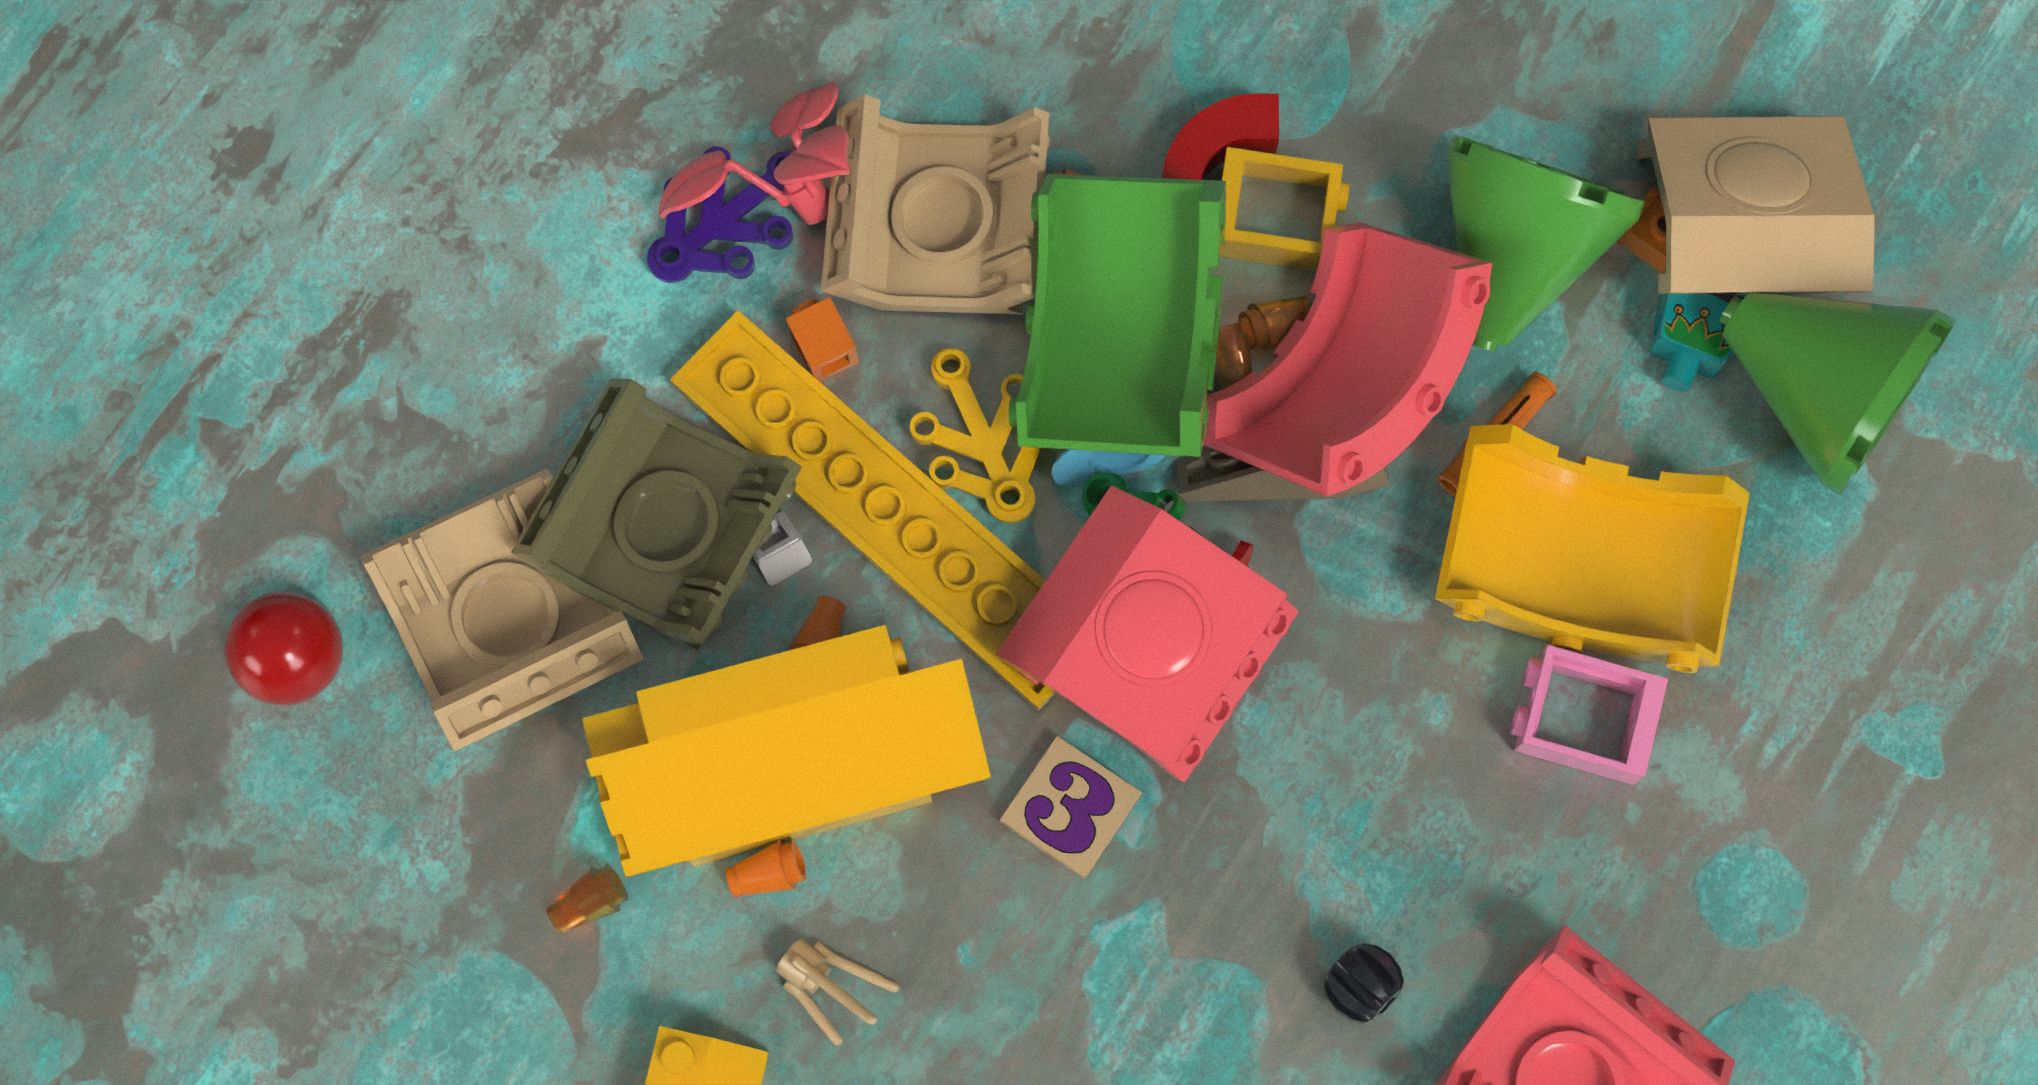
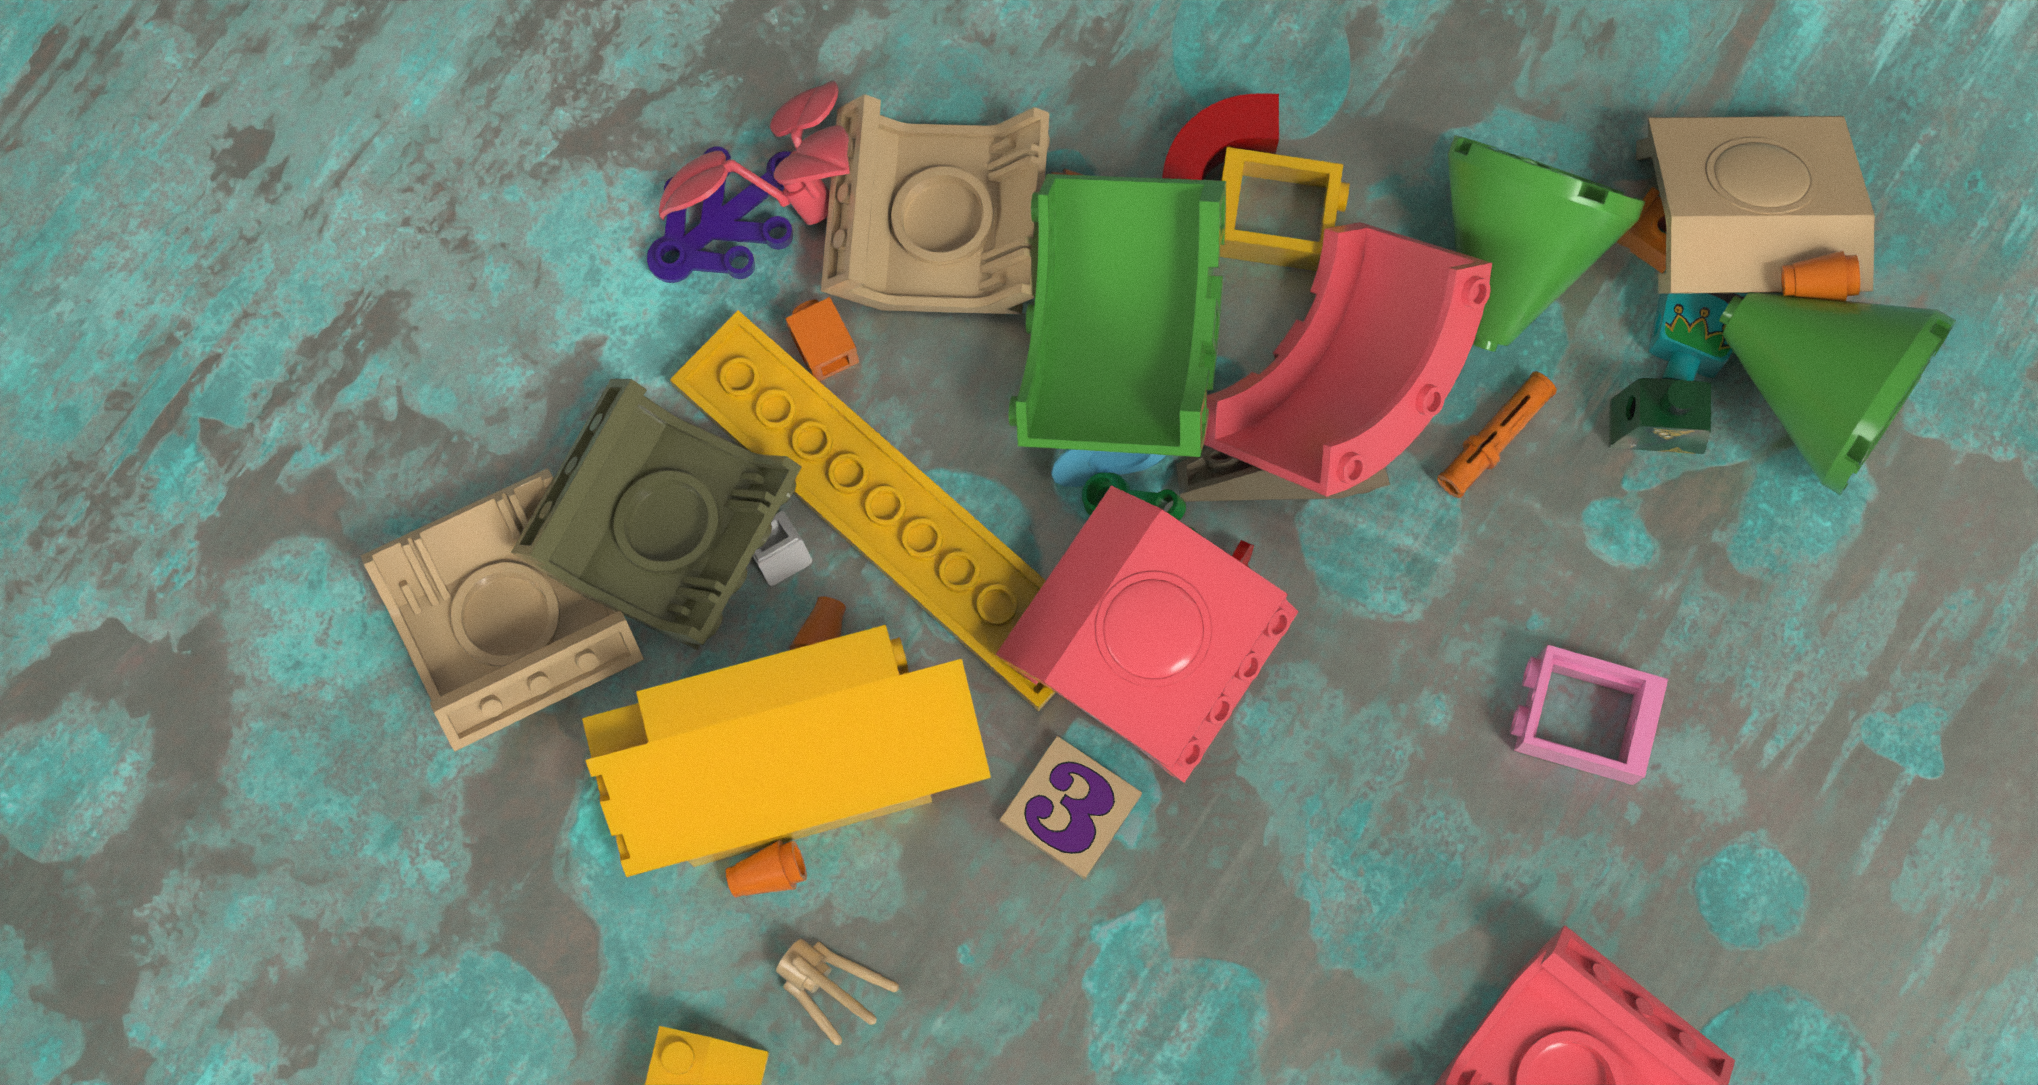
red piece [225,591,343,705] -> none
clear orange cone [547,864,628,934] -> none
yellow plant [910,348,1044,524] -> none
clear orange cone [1215,323,1253,389] -> none
clear orange cone [1238,295,1312,351] -> none
black piece [1324,943,1404,1024] -> none
yellow panel [1435,424,1750,673] -> none
none -> dark green torso [1609,378,1711,454]
none -> orange cone [1781,250,1860,301]

